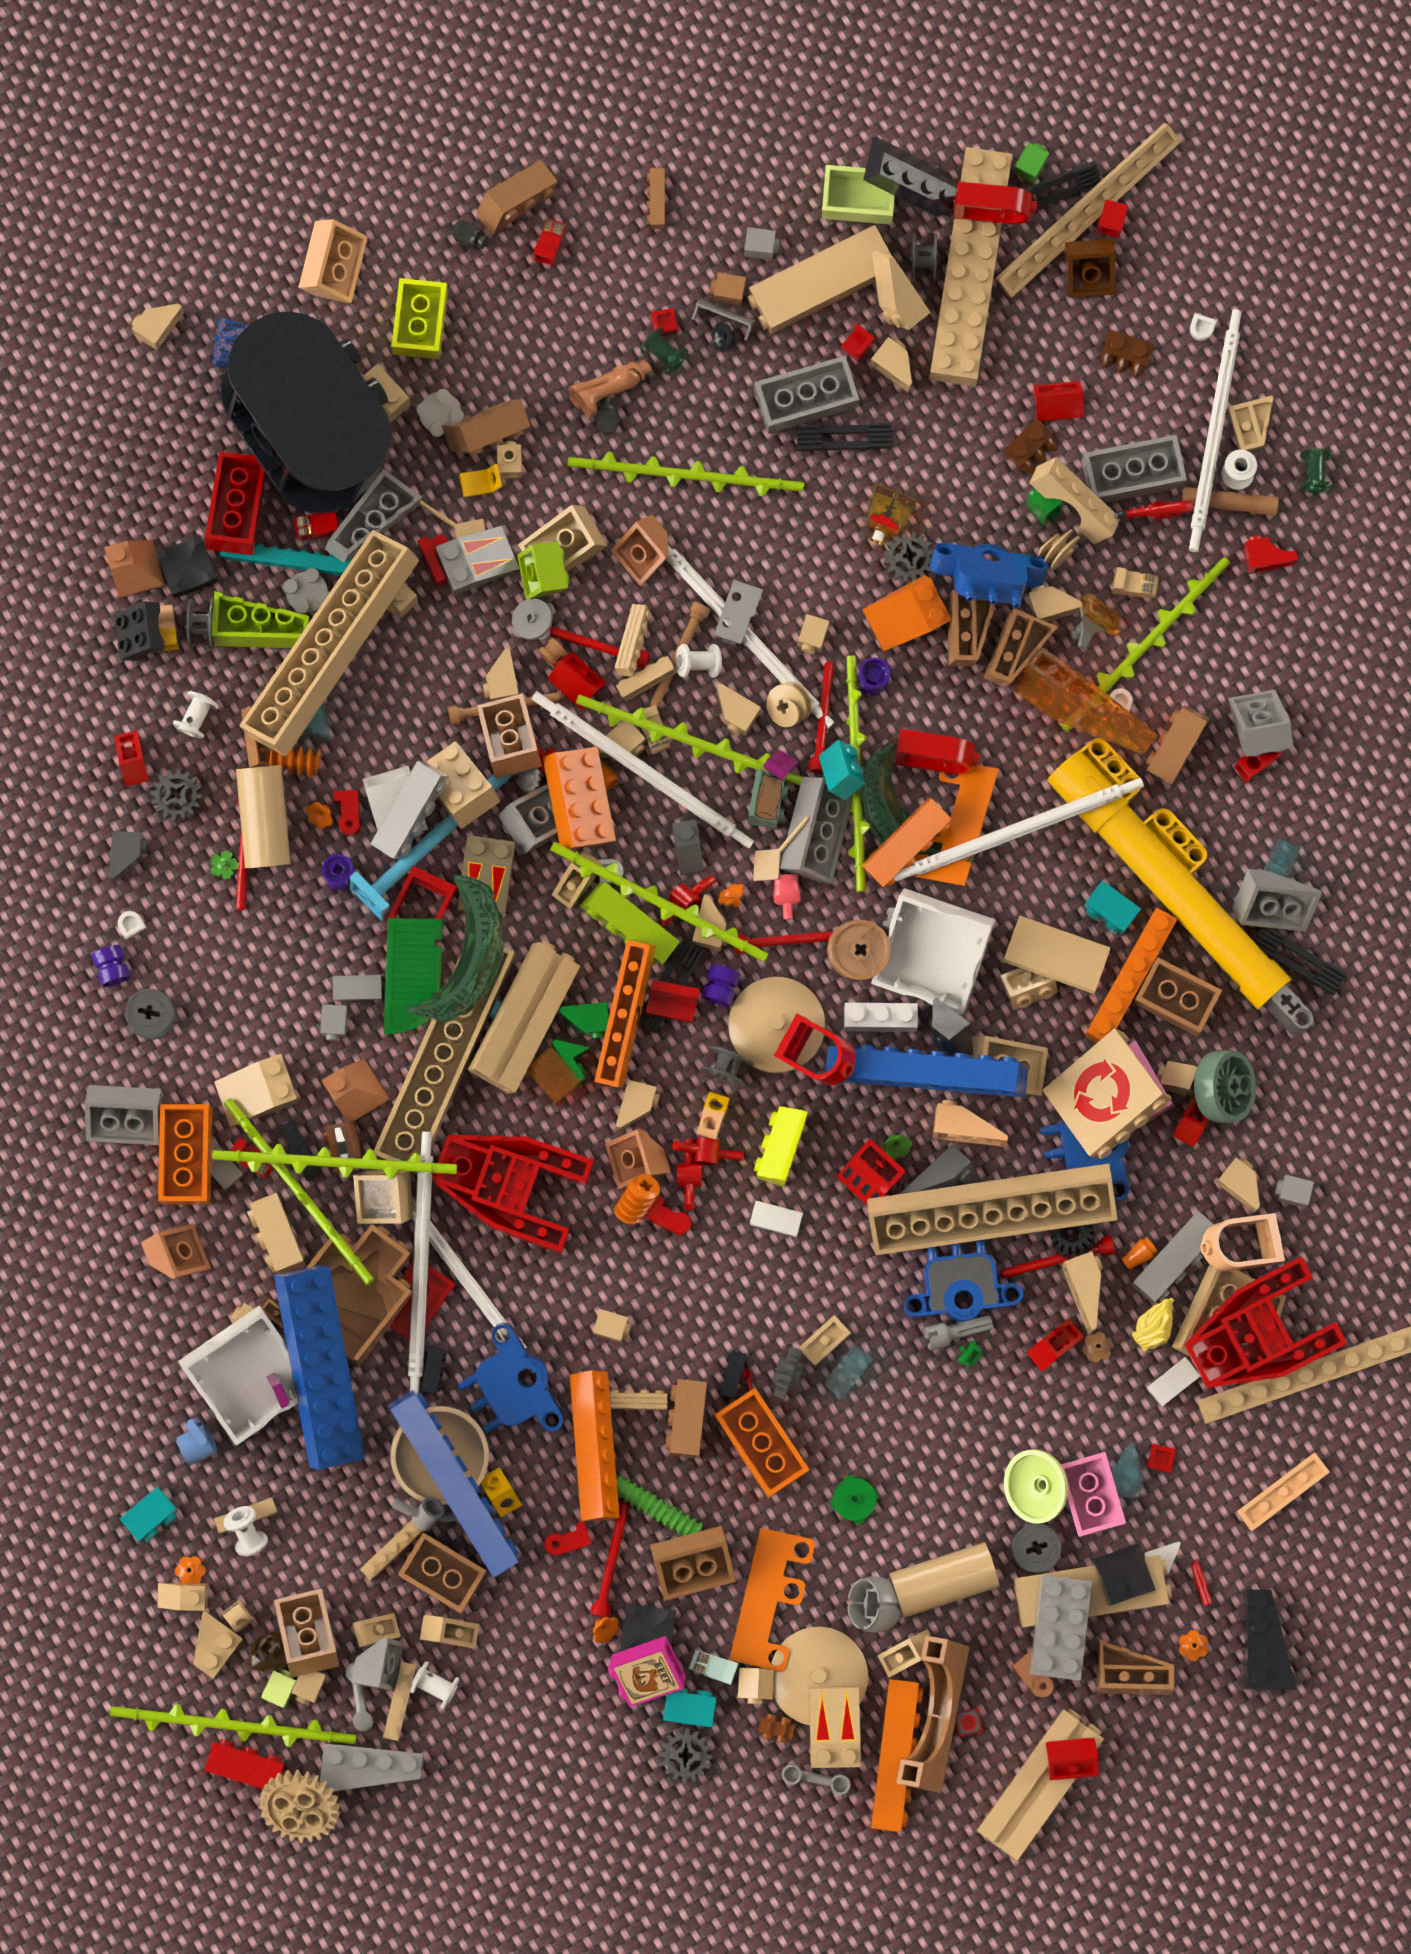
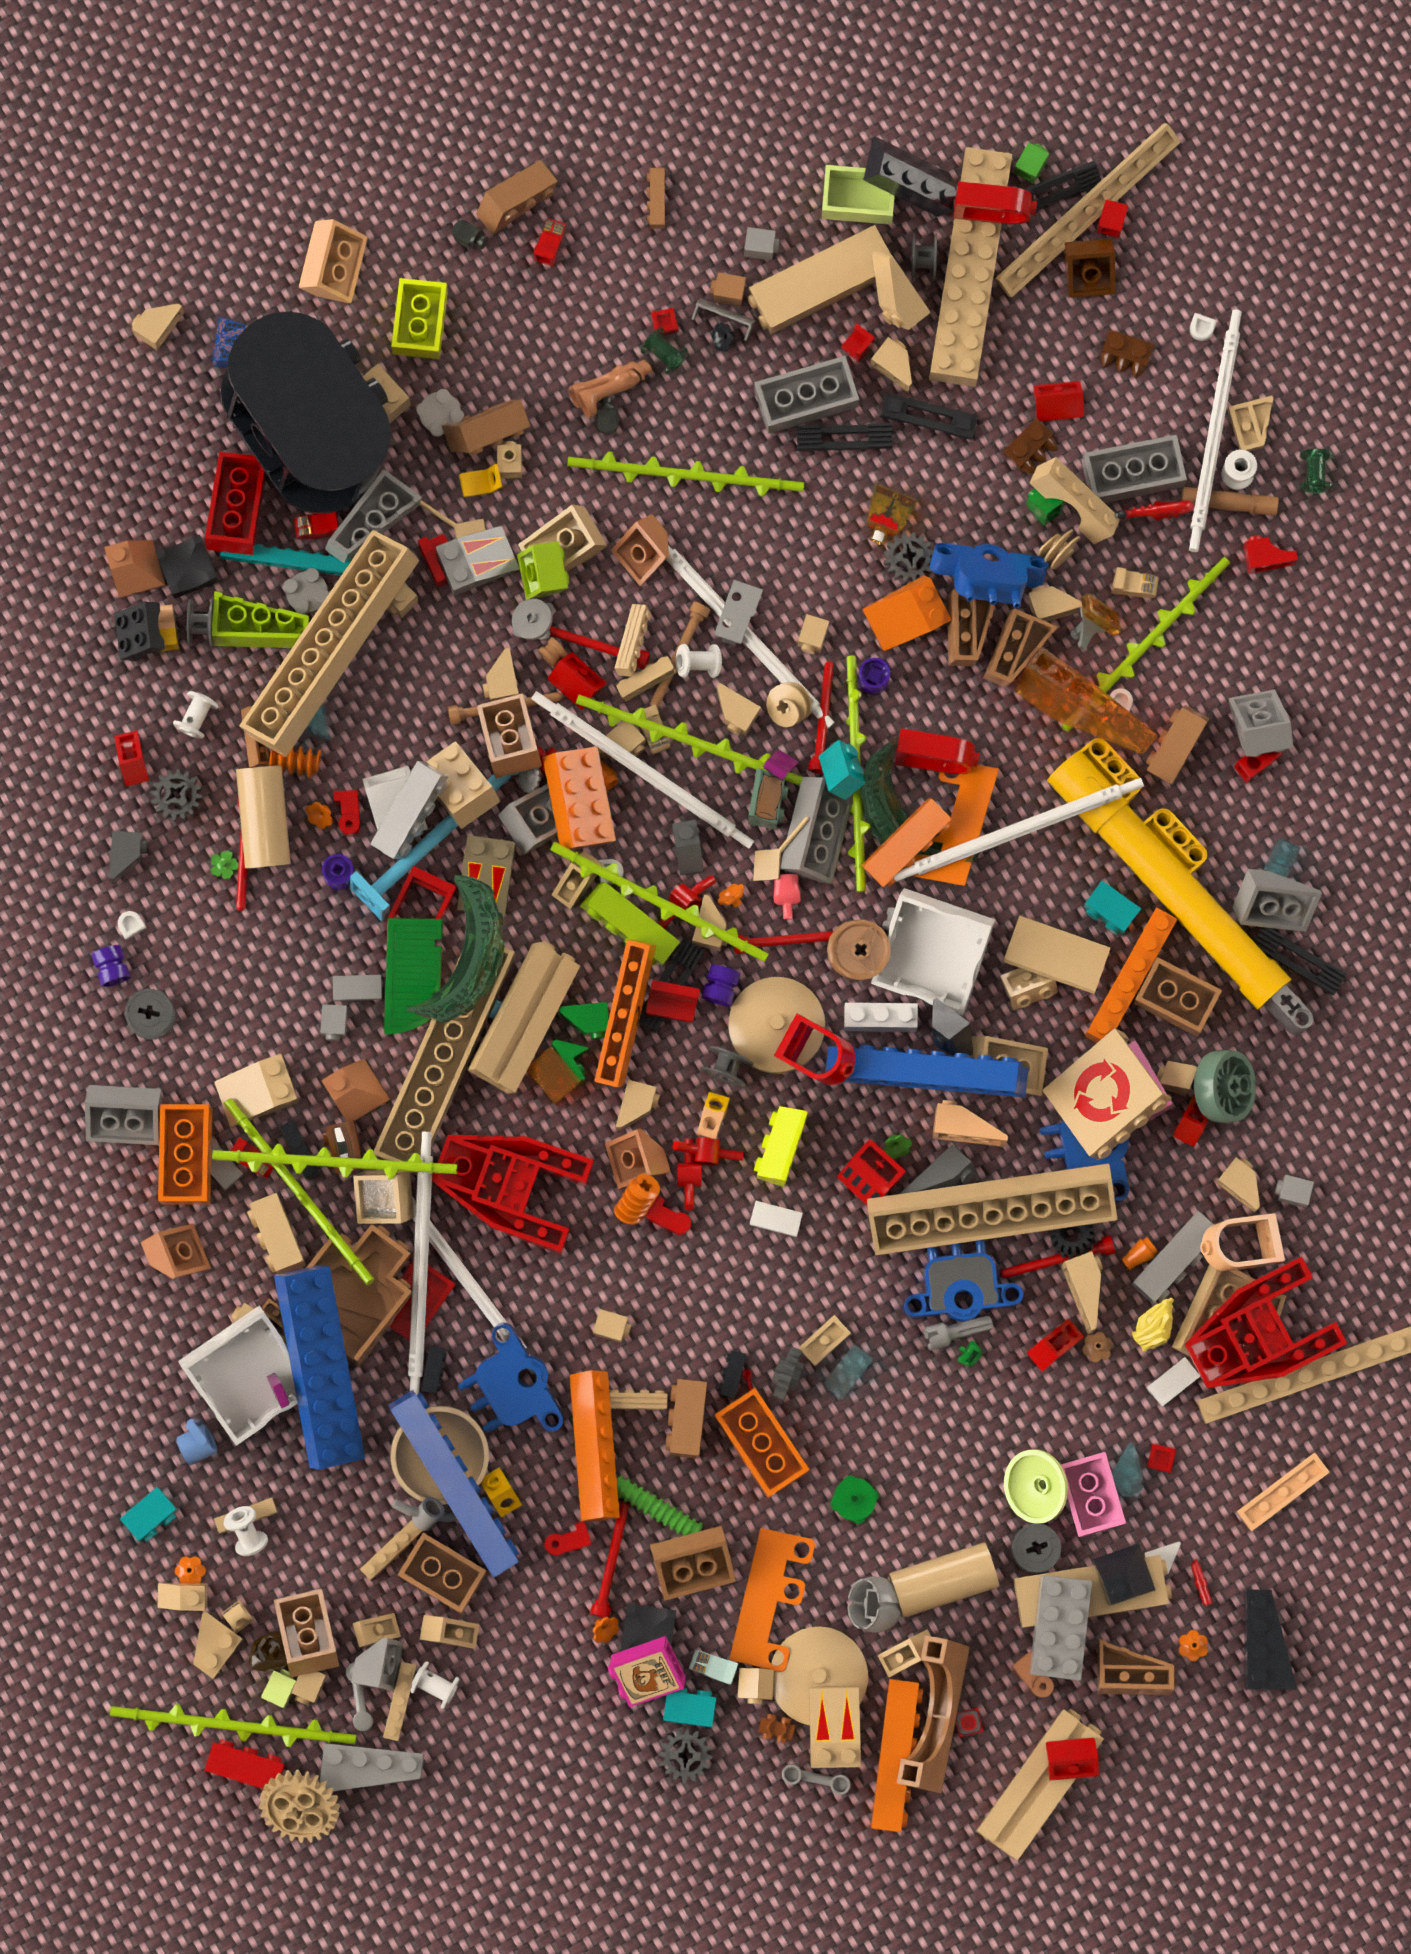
none -> black container [880,393,978,440]

